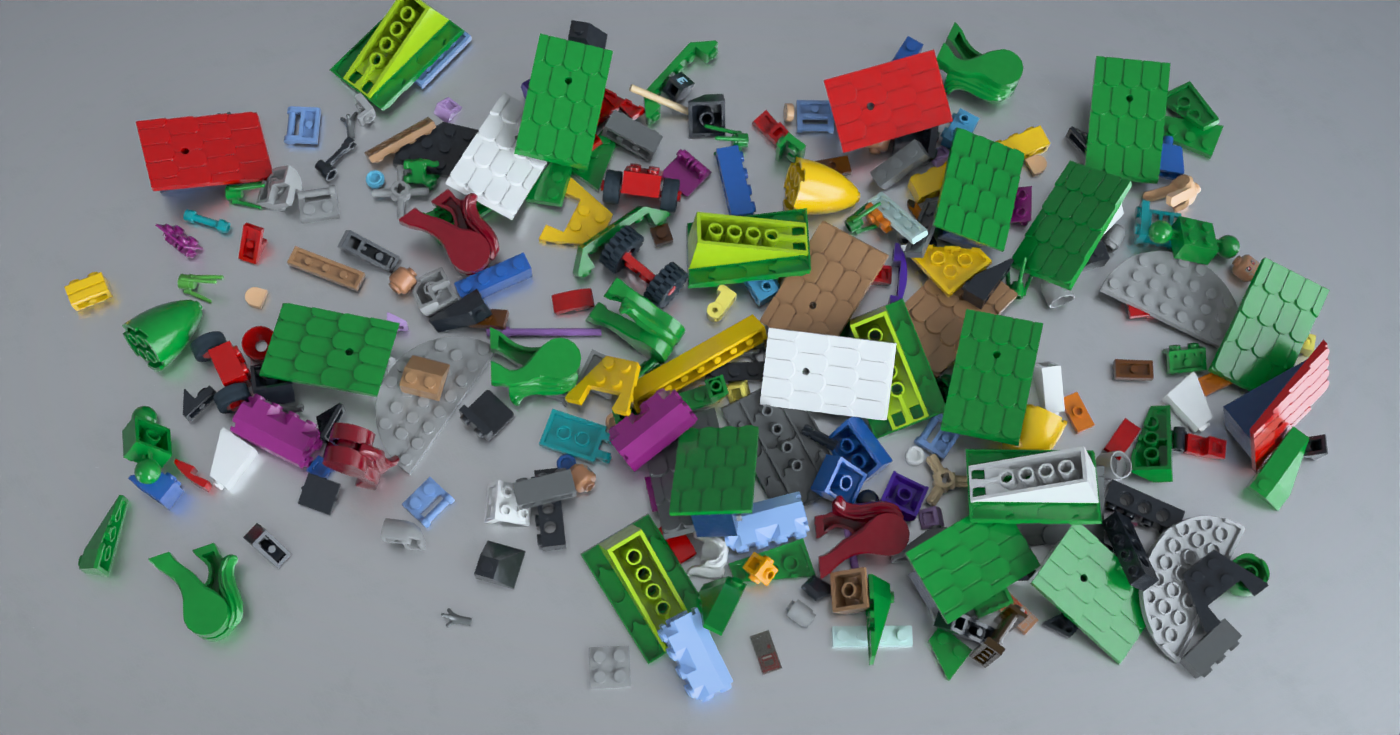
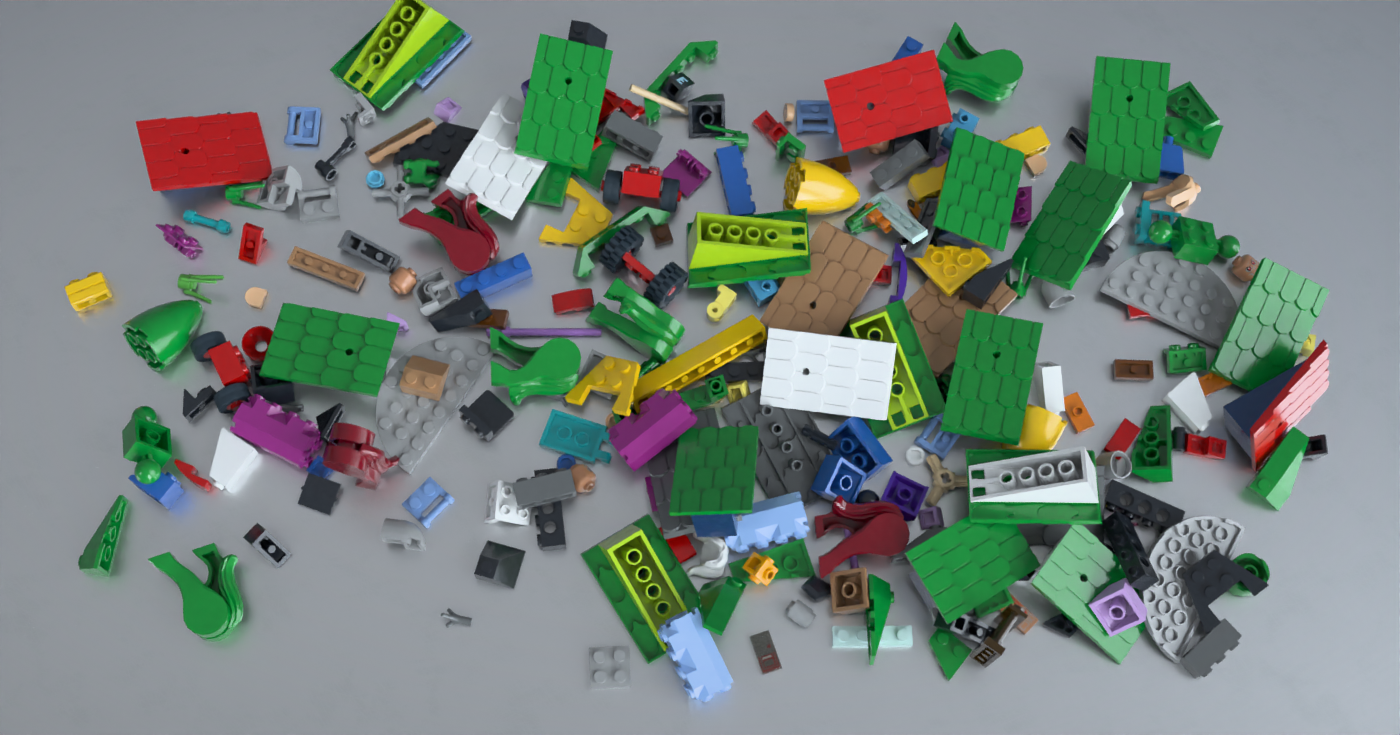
none -> lavender slope [1089,578,1147,637]

